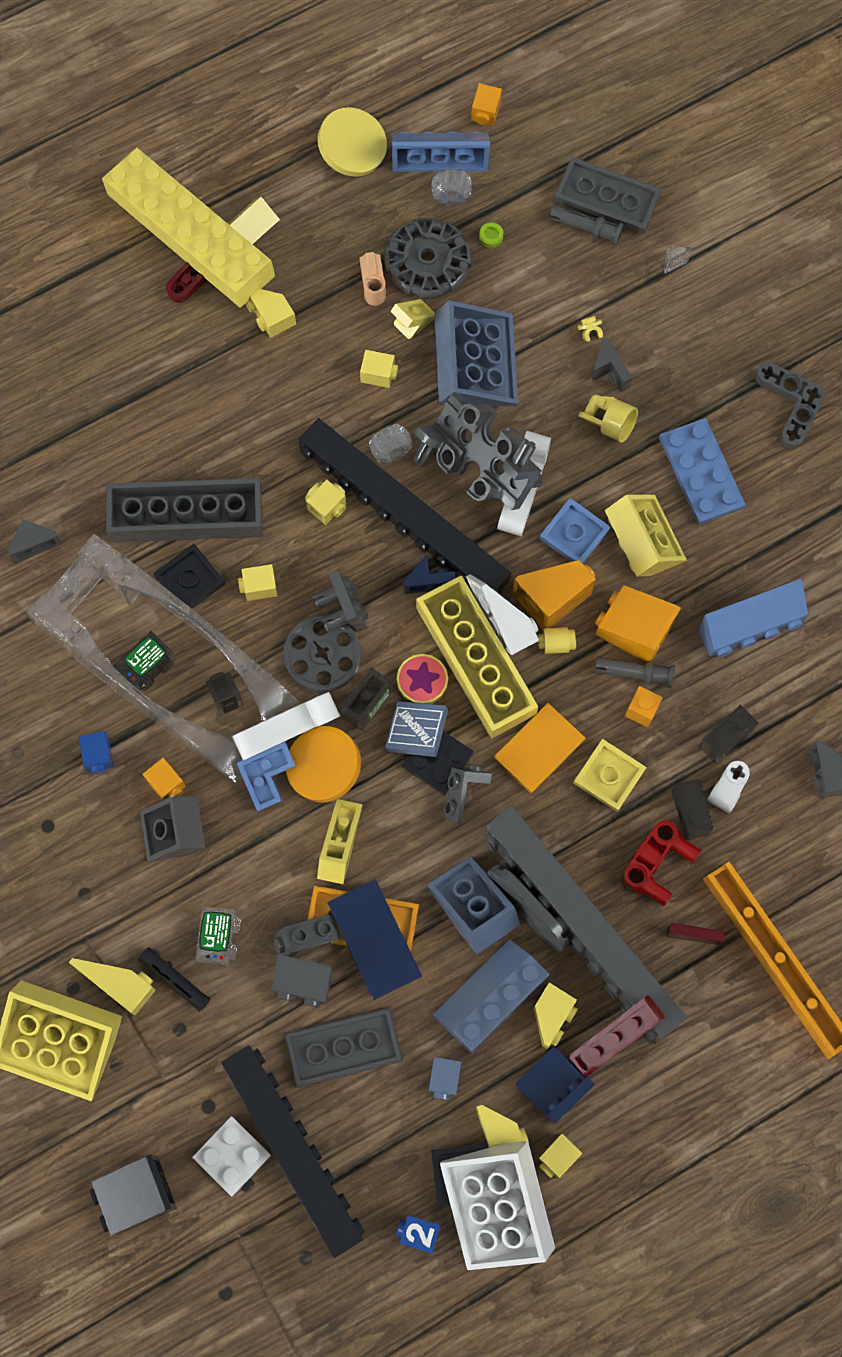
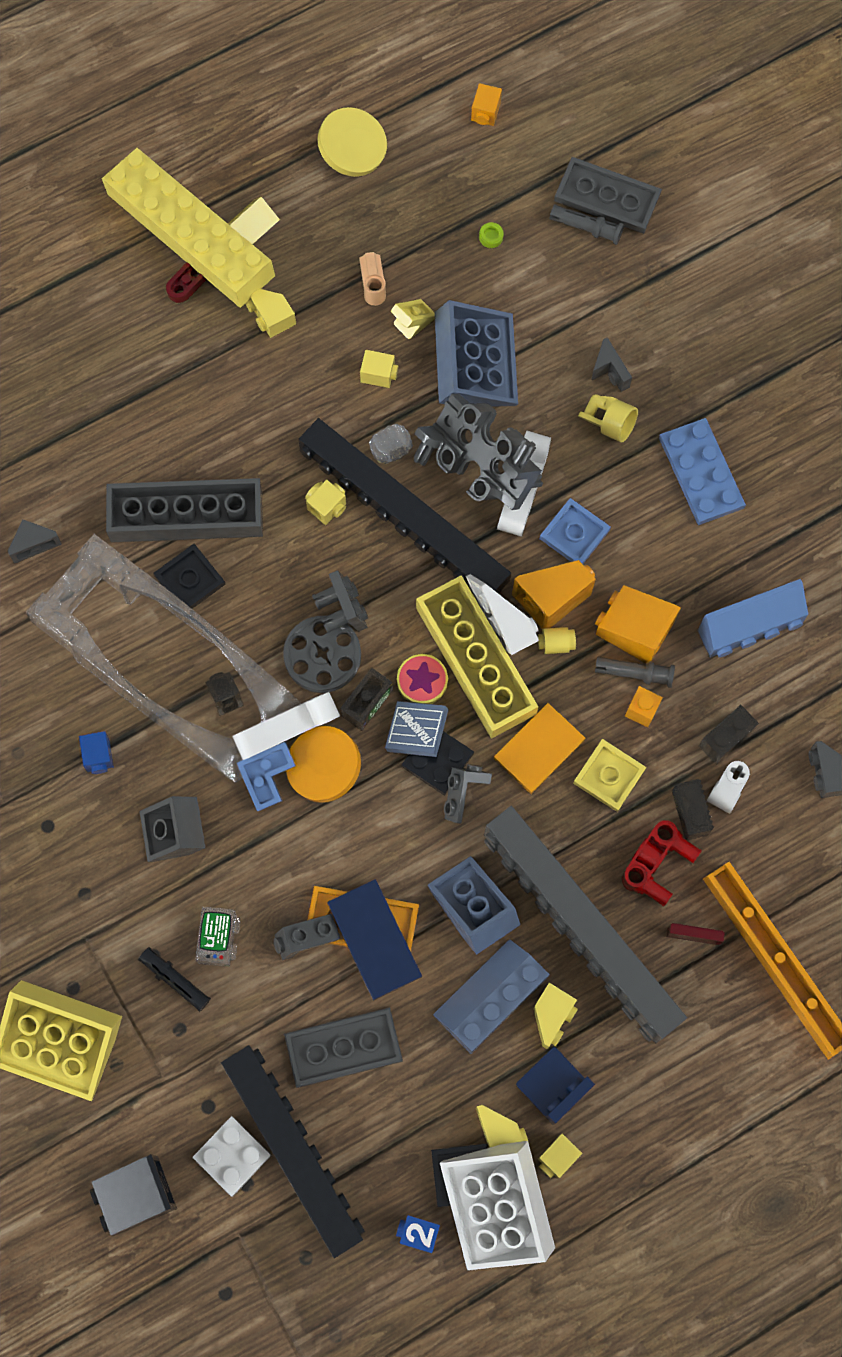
light yellow slope [69,958,156,1016] -> none
brick [113,631,175,694] -> none
light orange brick [142,758,186,800] -> none
light yellow brick [238,564,277,601] -> none
dark grey slope [272,954,334,1008] -> none
light yellow slope [317,799,363,884] -> none
dark grey plate [384,218,472,299] -> none
medium blue slope [392,131,490,172] -> none
dark blue slope [404,555,455,594] -> none
sand blue brick [428,1057,461,1101] -> none
clear gear [431,168,472,206] -> none
dark grey tile [487,865,569,952] -> none
tile [568,995,665,1078] -> none
light yellow plate [578,316,603,342] -> none
light yellow slope [605,495,687,577] -> none
clear slope [664,246,691,273] -> none
dark grey beam [755,362,825,450] -> none

